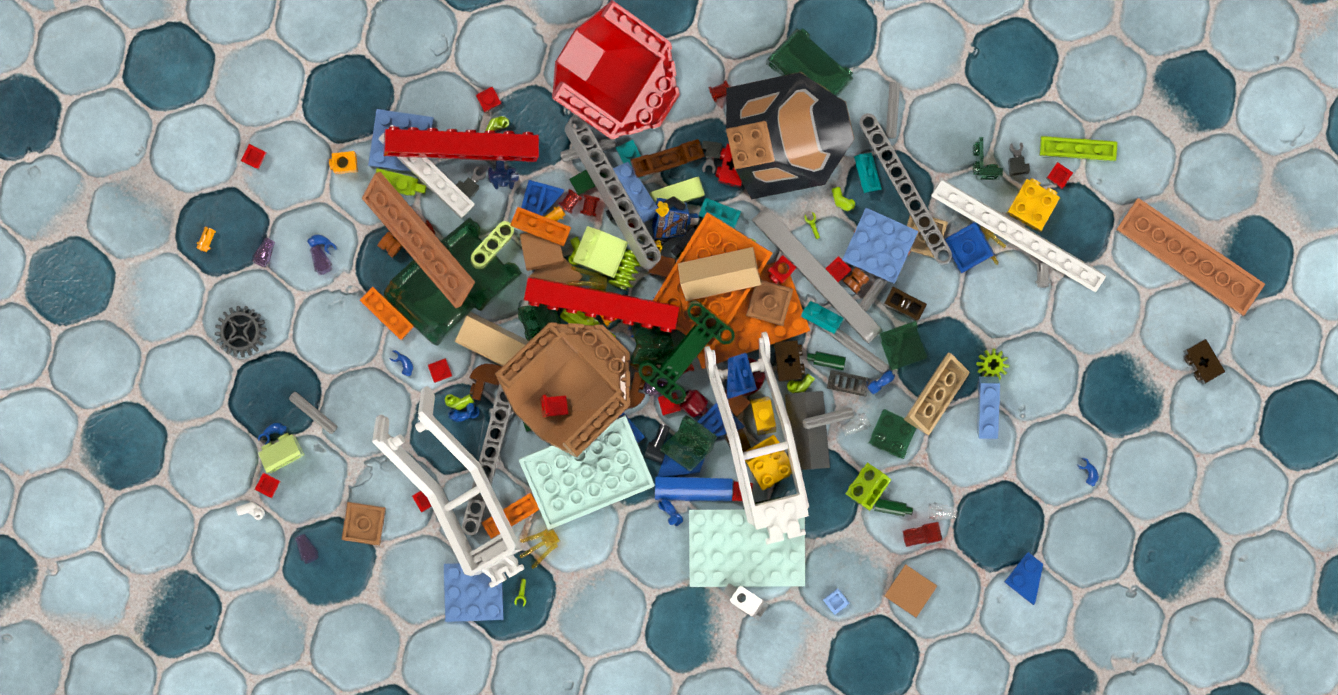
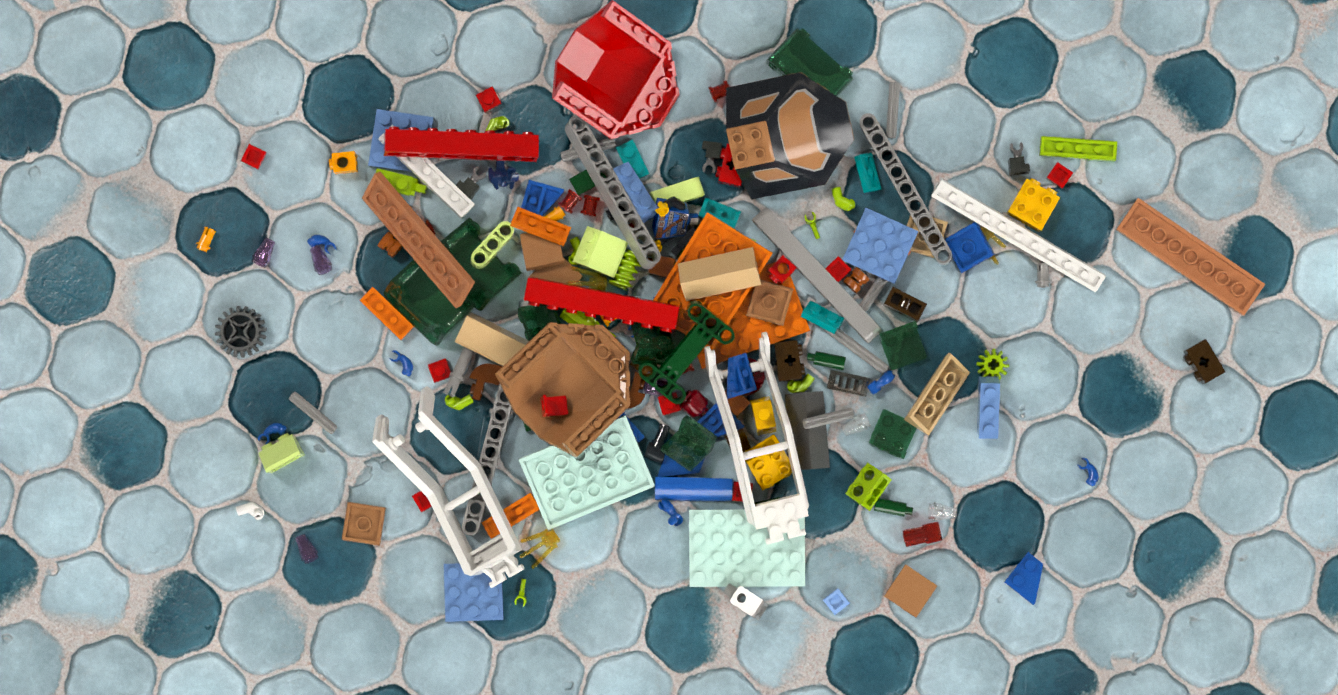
red plate [254,472,281,498] -> none
blue arm [448,403,479,422] -> none
reddish brown slope [630,139,705,178] -> none
clear green bracket [973,137,1003,180] -> none
none -> light grey pin [443,347,474,397]

